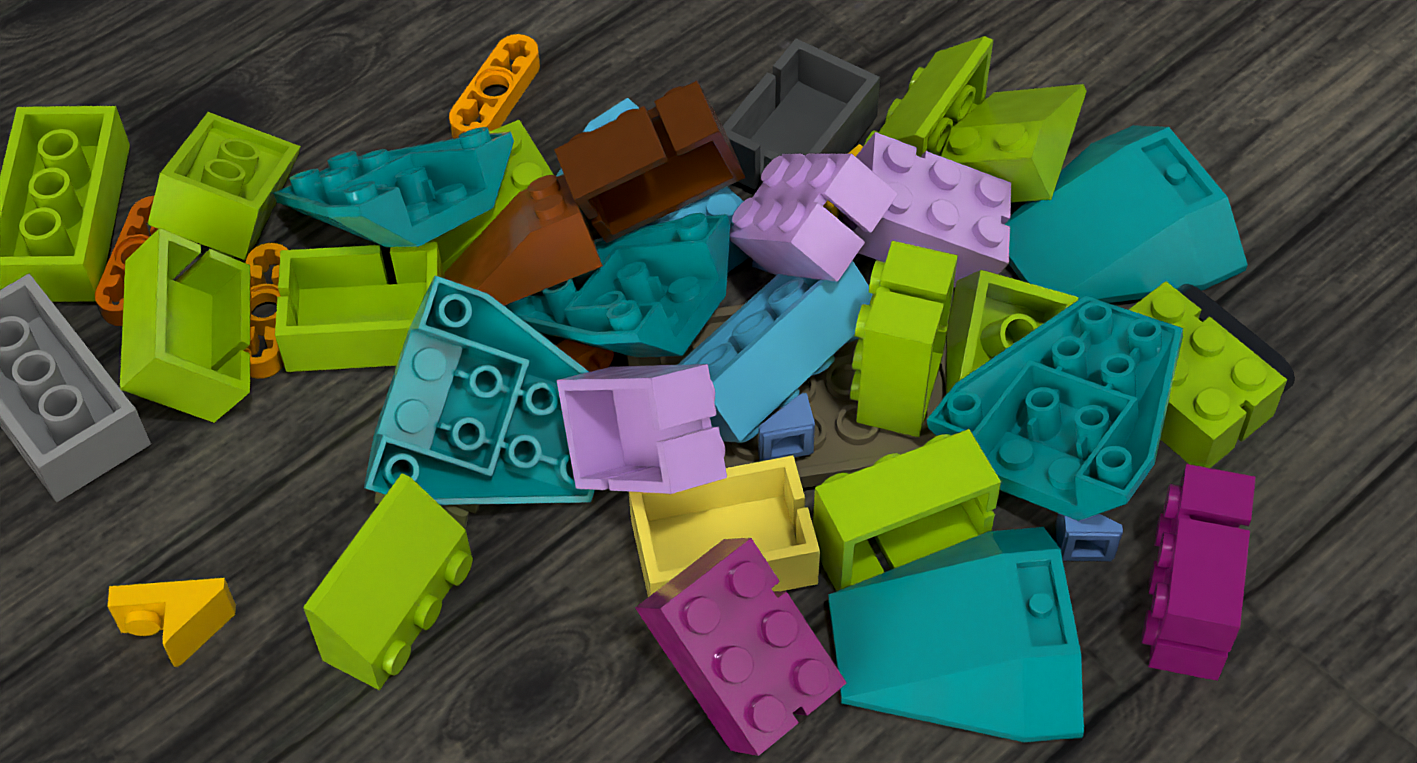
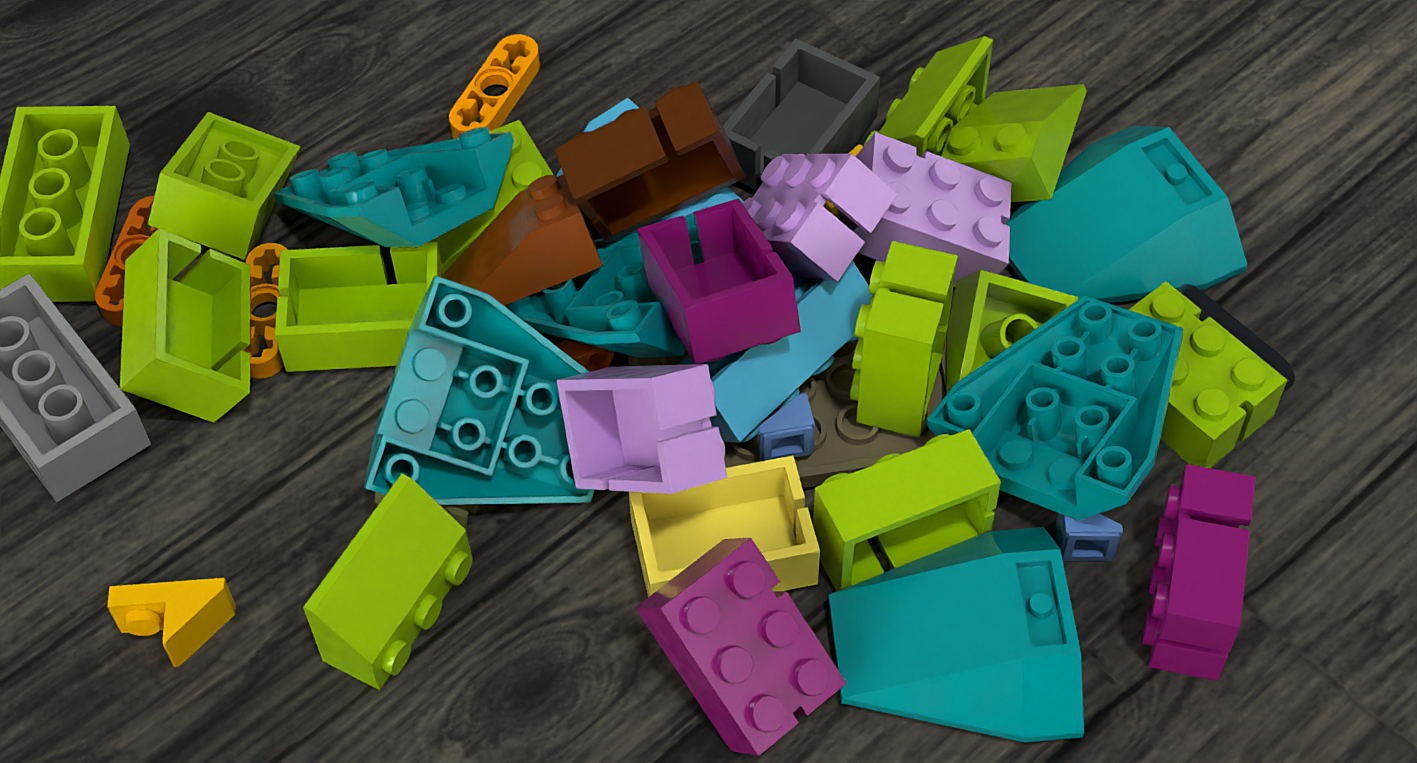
none -> magenta piece [637,198,801,364]

